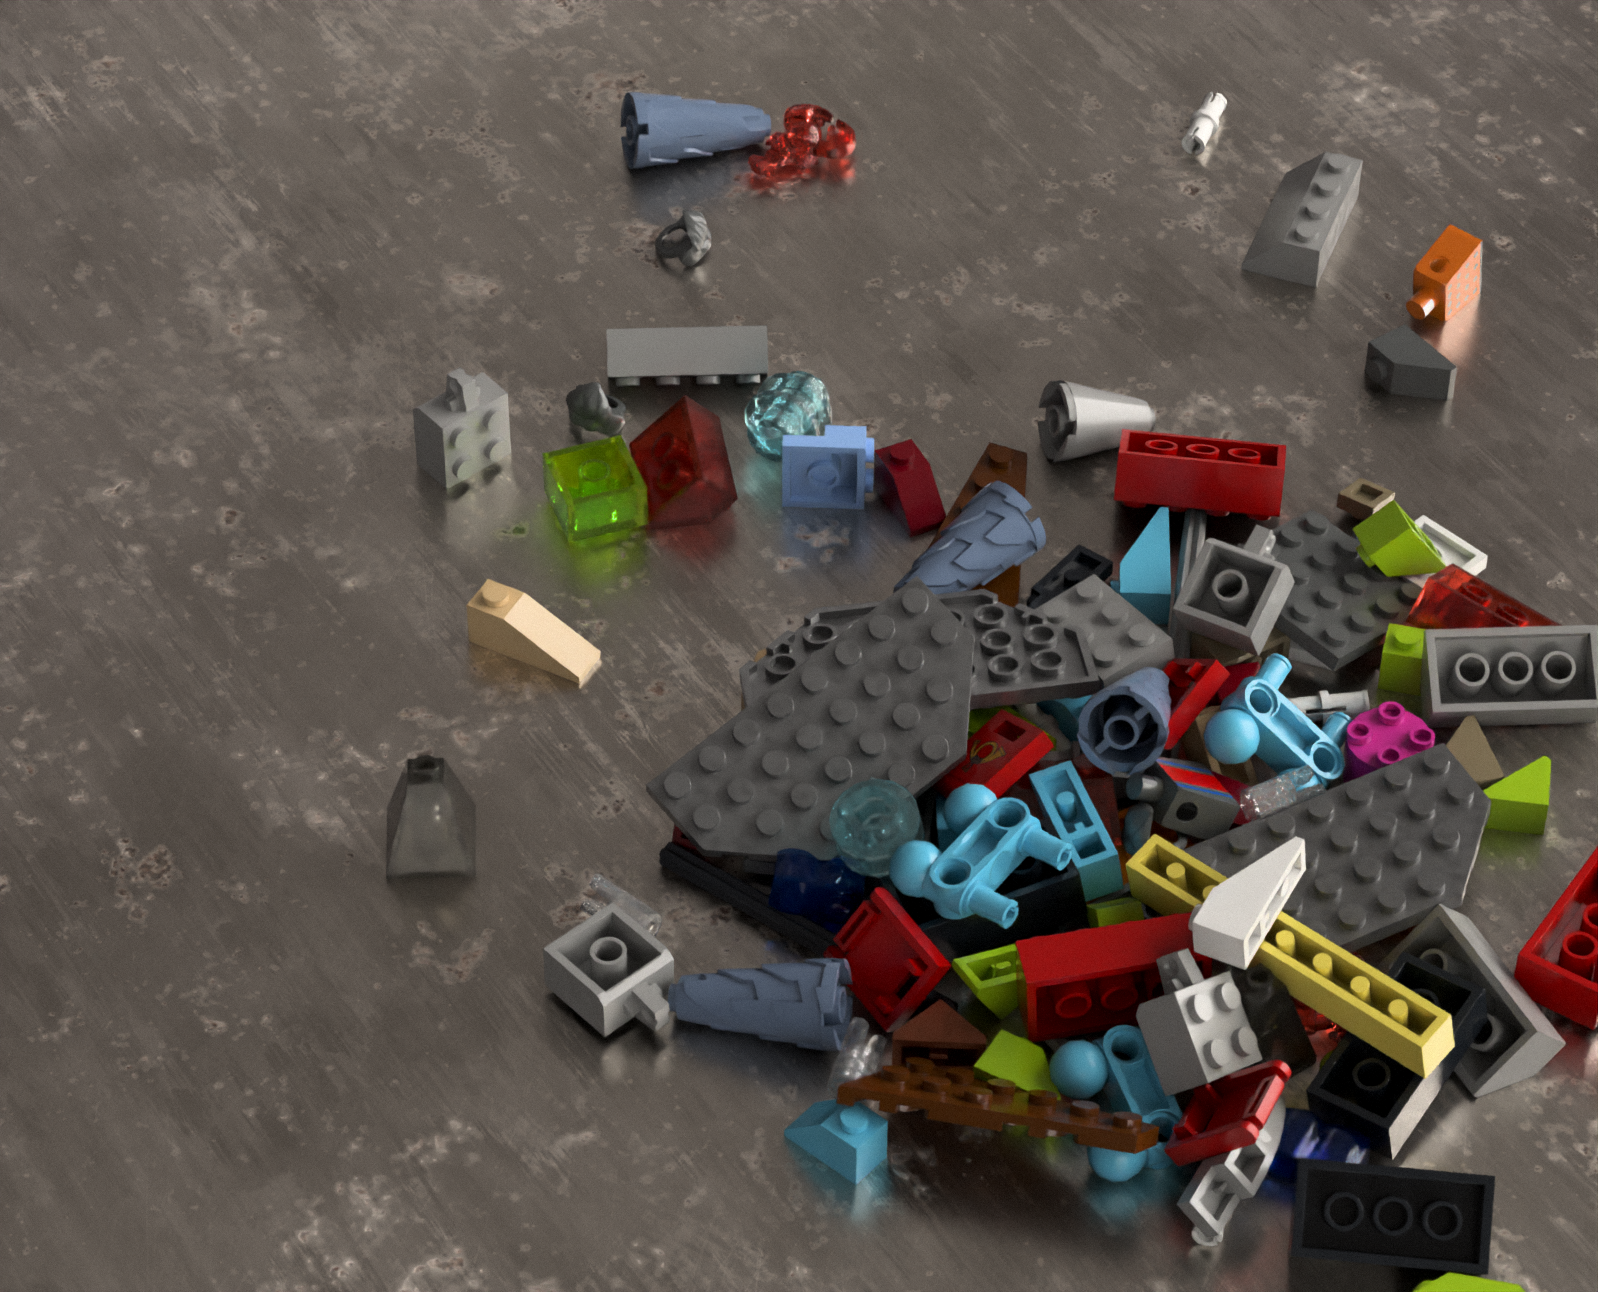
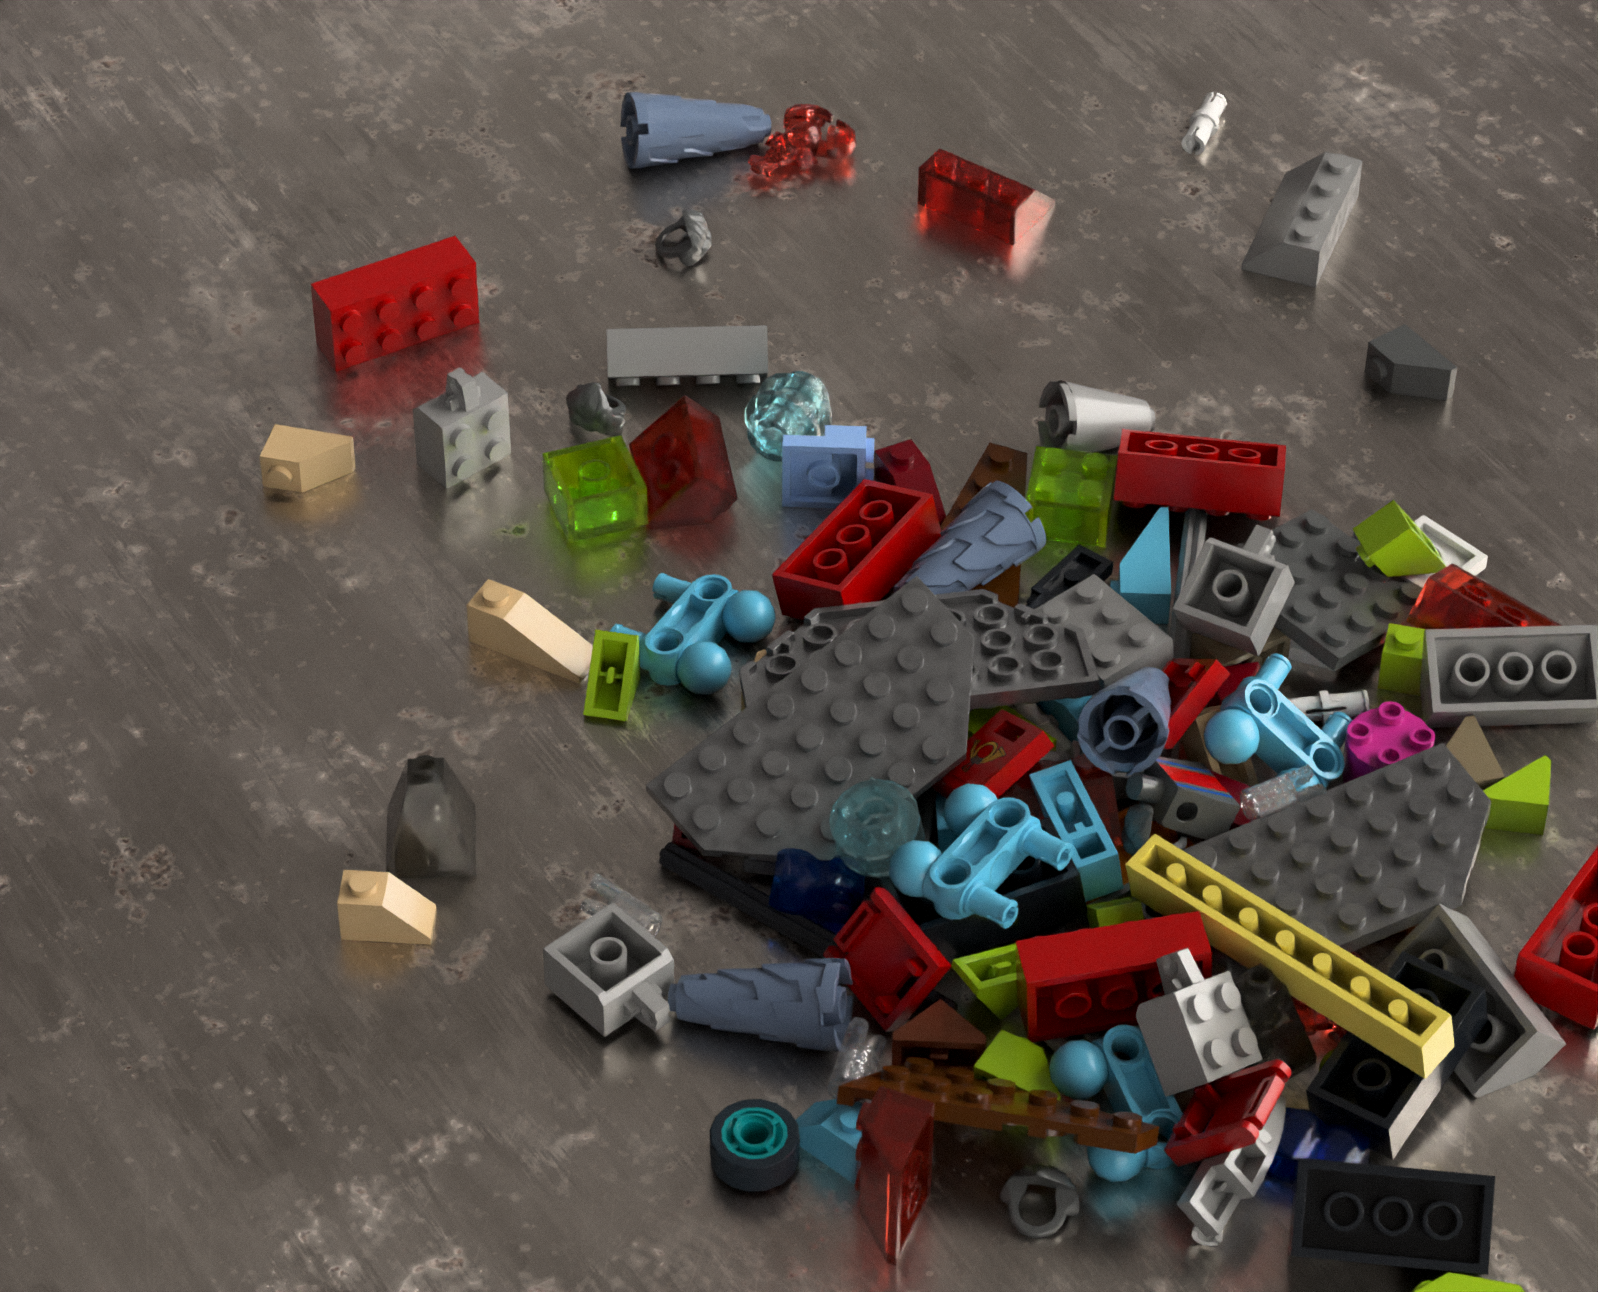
white slope [1188,837,1306,970] -> none
dark tan plate [1336,478,1395,520] -> none
orange torso [1406,224,1483,321] -> none
none -> tan slope [260,424,356,493]
none -> red brick [311,235,480,372]
none -> tan slope [337,870,437,945]
none -> lime slope [583,629,640,721]
none -> medium azure piece [610,573,776,695]
none -> black wheel [710,1099,800,1192]
none -> red brick [772,479,941,620]
none -> clear red slope [855,1086,934,1266]
none -> clear red slope [917,148,1055,246]
none -> dark grey piece [999,1163,1079,1238]
none -> clear neon green brick [1025,446,1118,547]

